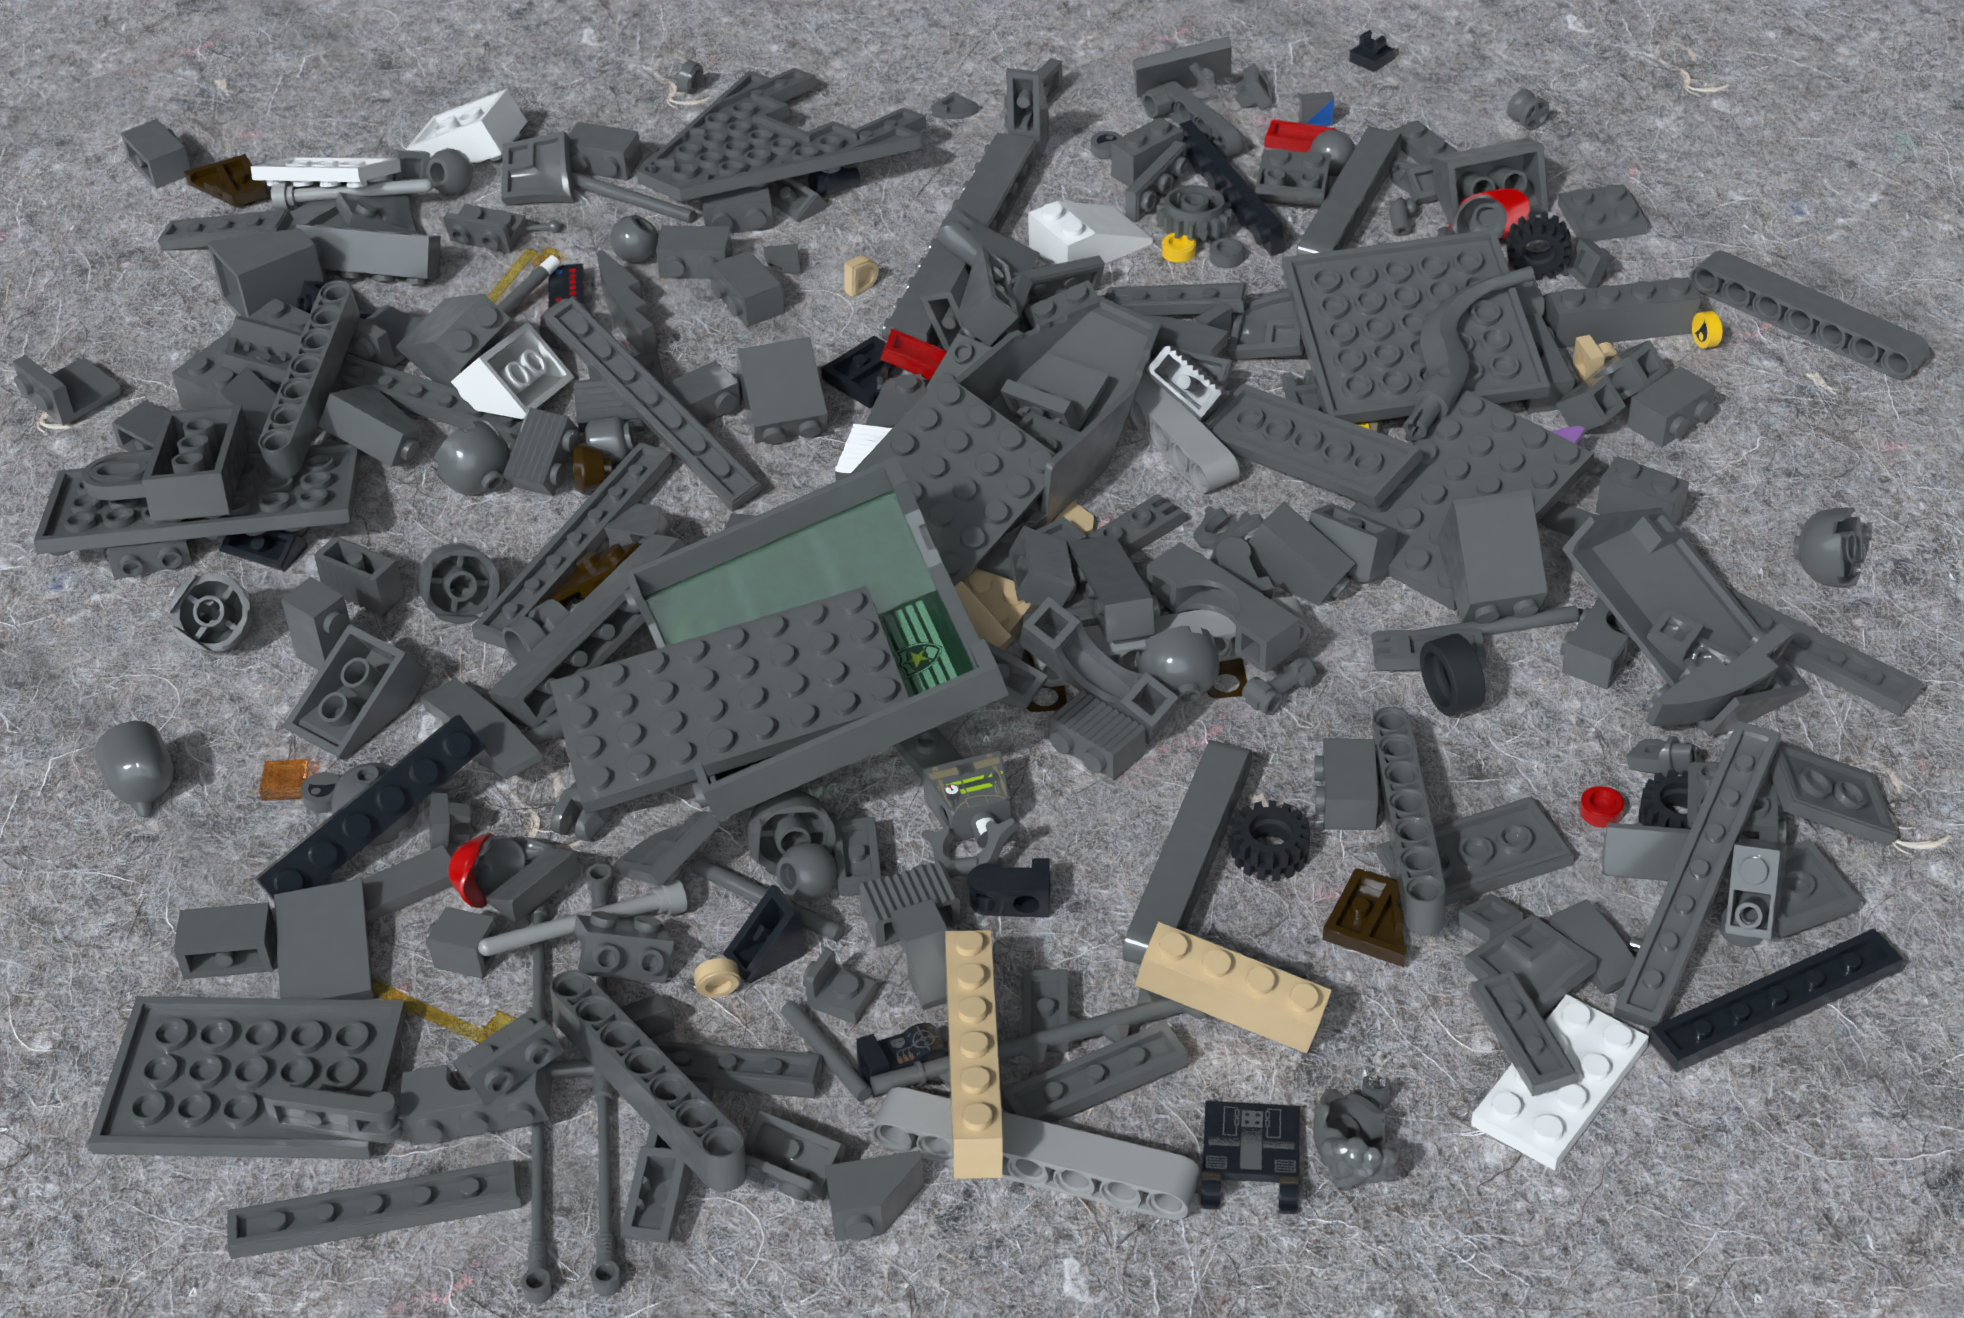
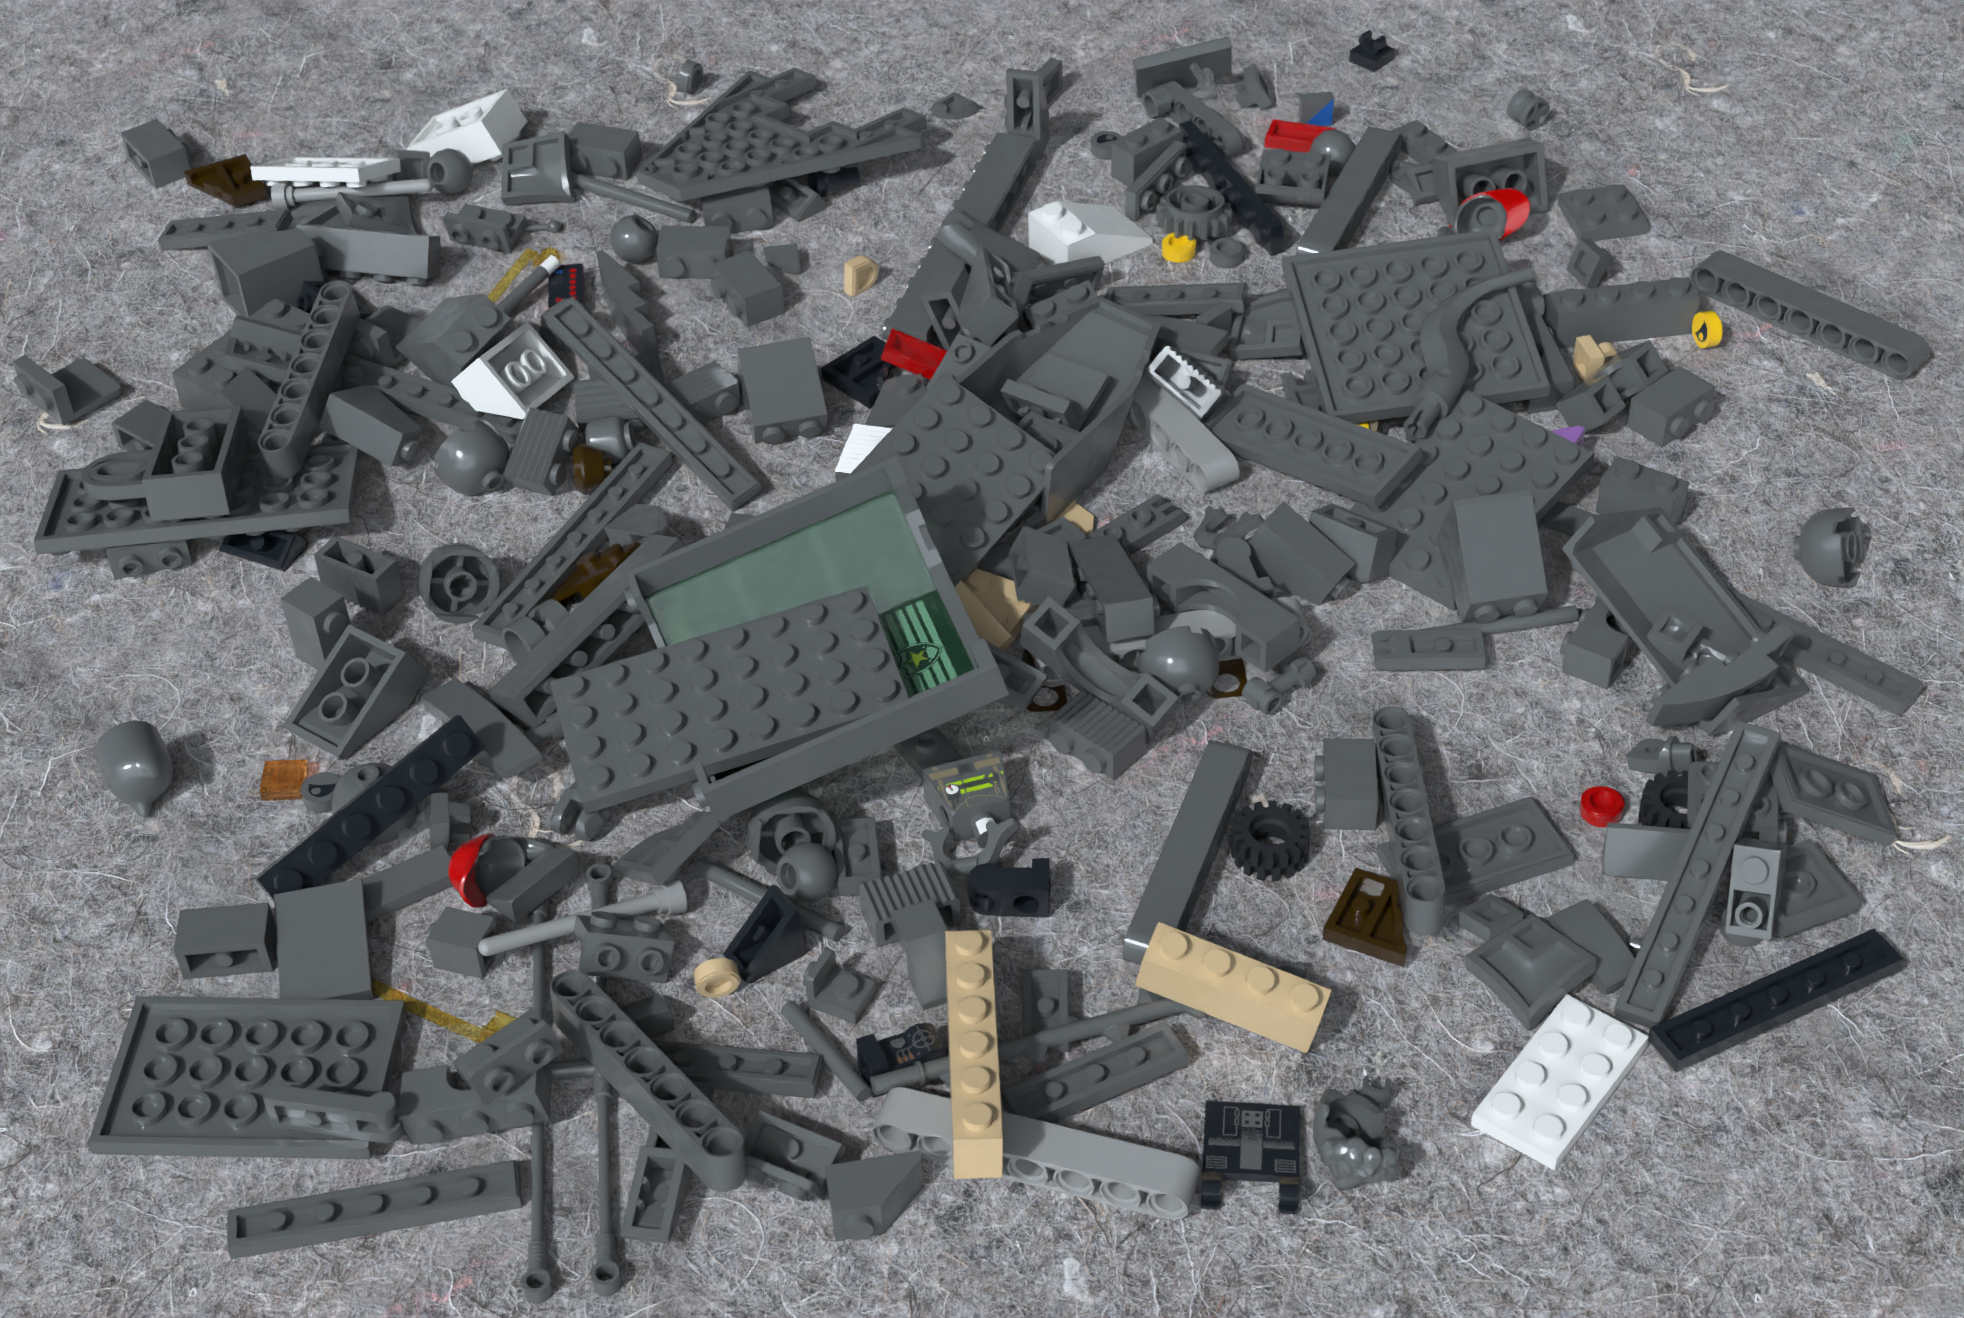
dark grey cylinder [170,572,254,652] -> none
dark grey arm [1389,198,1416,236] -> none
black tyre [1420,633,1486,716] -> none
dark grey tile [1470,970,1577,1097] -> none
black tyre [1506,212,1571,280] -> none

